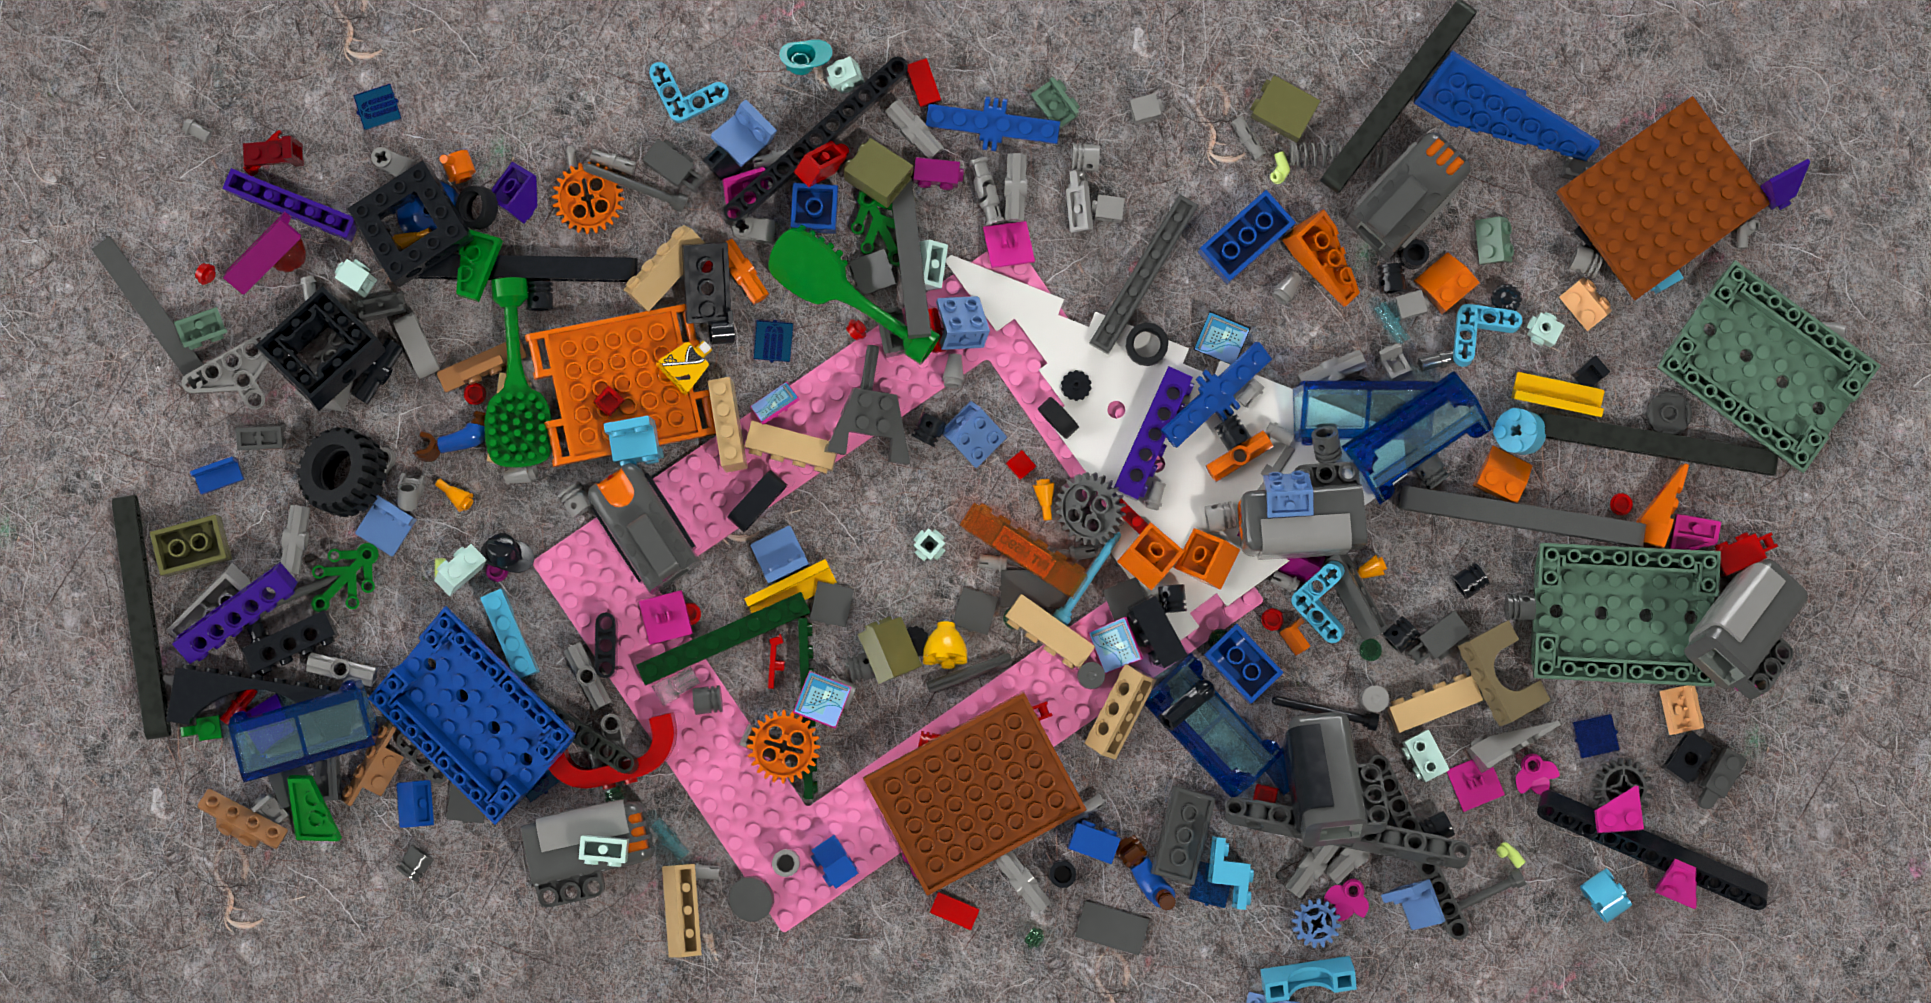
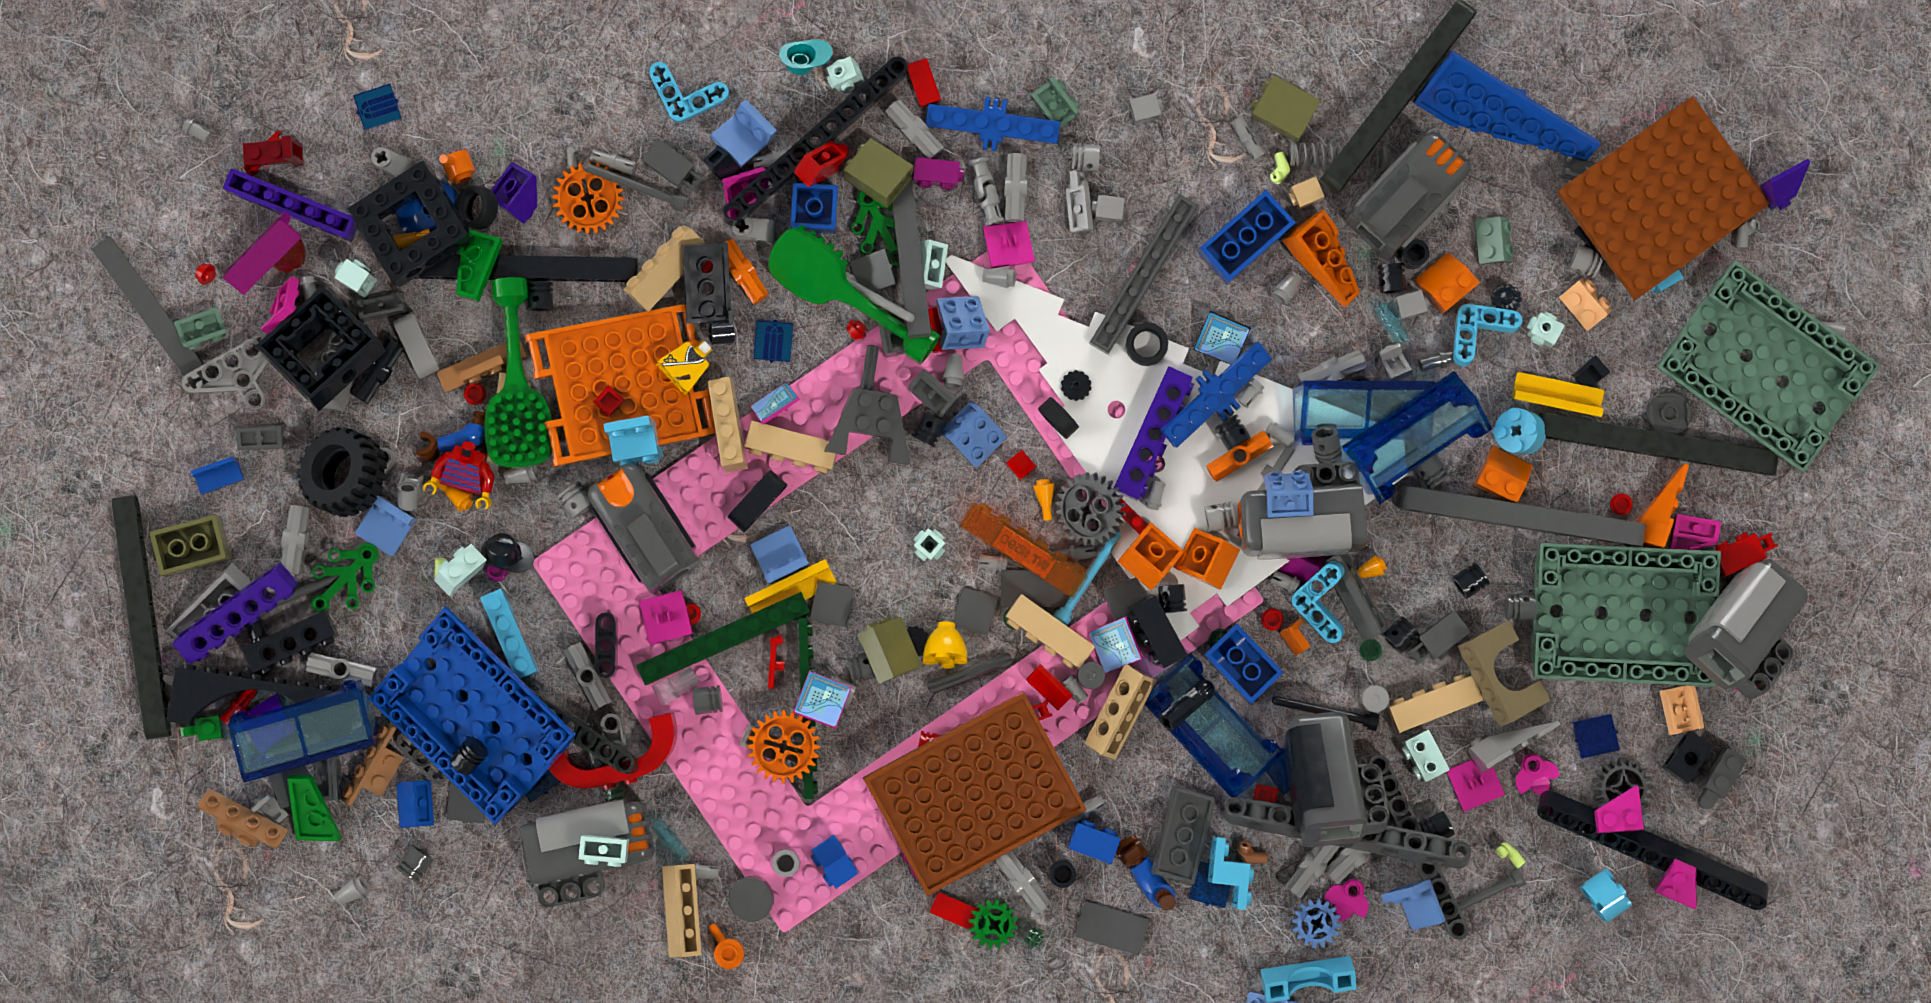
none -> dark pink wing [261,276,299,334]
none -> light grey cone [334,876,370,906]
none -> red torso [423,441,495,510]
none -> black piece [450,737,488,775]
none -> orange piece [707,923,745,969]
none -> light grey piece [846,272,915,322]
none -> dark grey hinge [908,369,957,418]
none -> green gear [968,899,1018,949]
none -> light grey cone [982,266,1016,288]
none -> red tile [1026,664,1073,710]
none -> light grey pin [1062,675,1089,704]
none -> nougat arm [1237,840,1267,863]
none -> tan brick [1288,177,1325,210]

